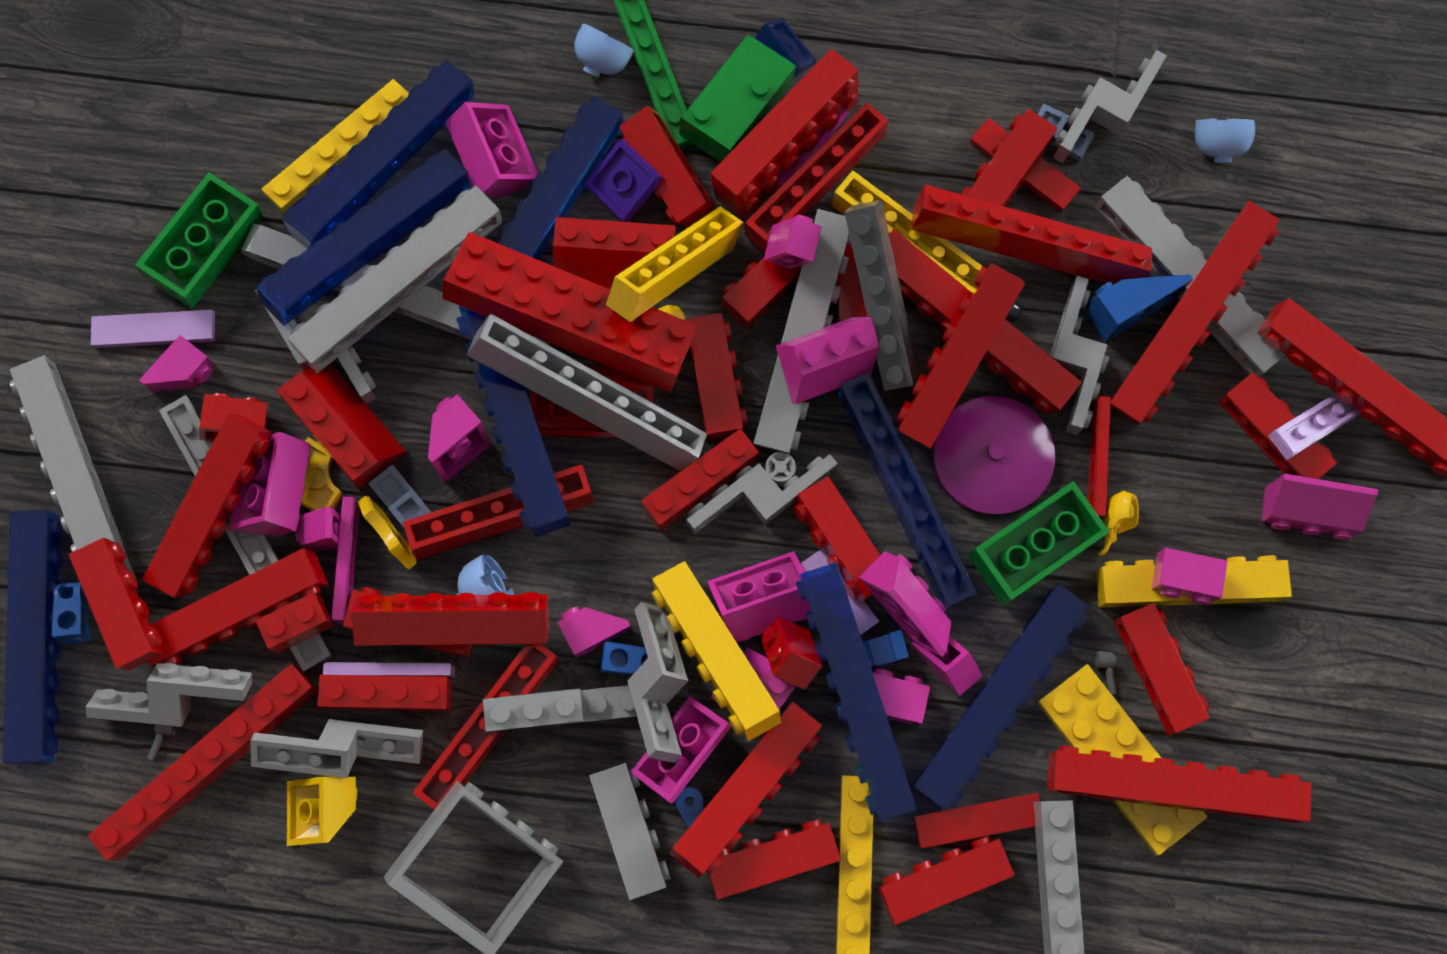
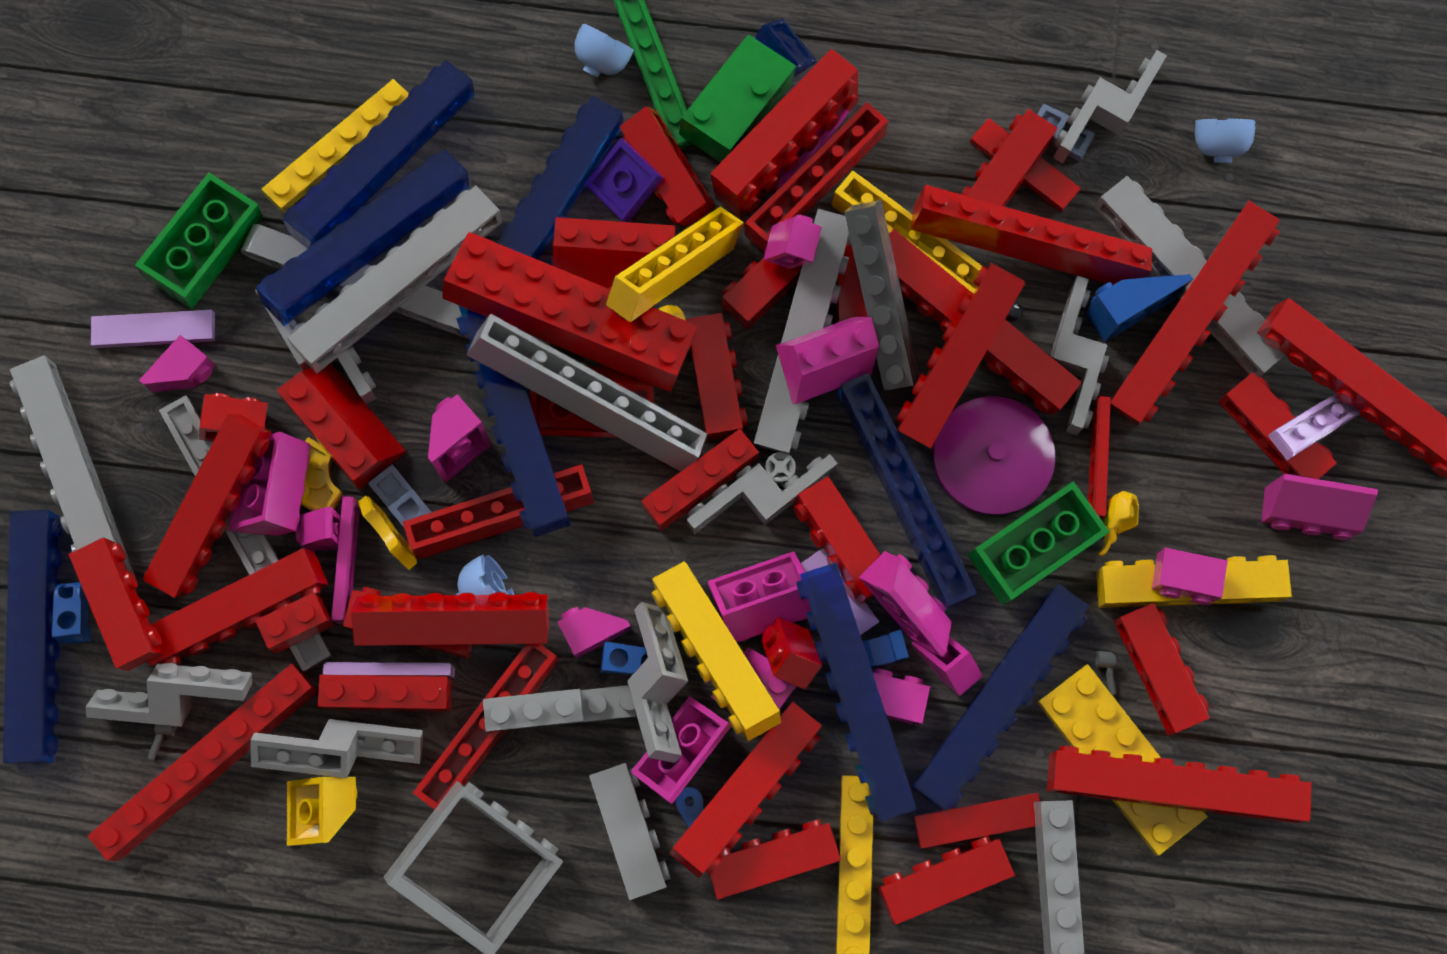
dark pink slope [445,102,541,198] -> none

